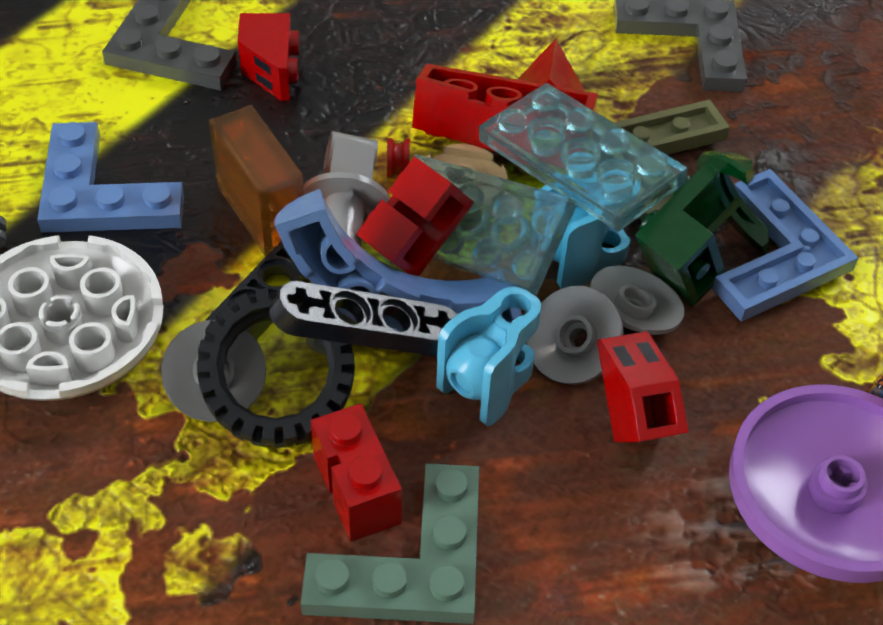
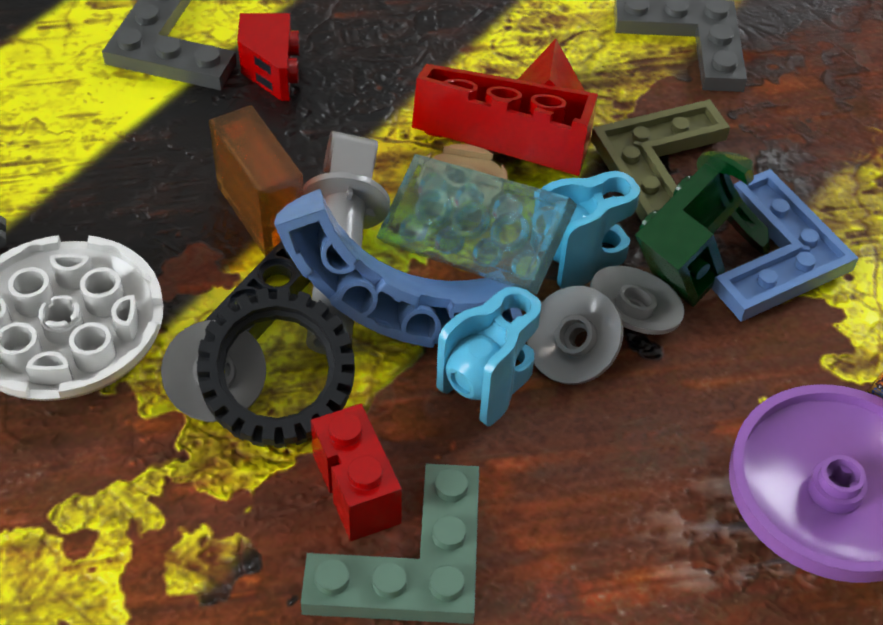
medium blue plate [37,122,184,233] -> none
black beam [269,281,457,356] -> none
red piece [356,156,475,276] -> none
red bush [387,138,410,178] -> none
clear light blue plate [479,82,687,232] -> none
red slope [596,331,689,443] -> none

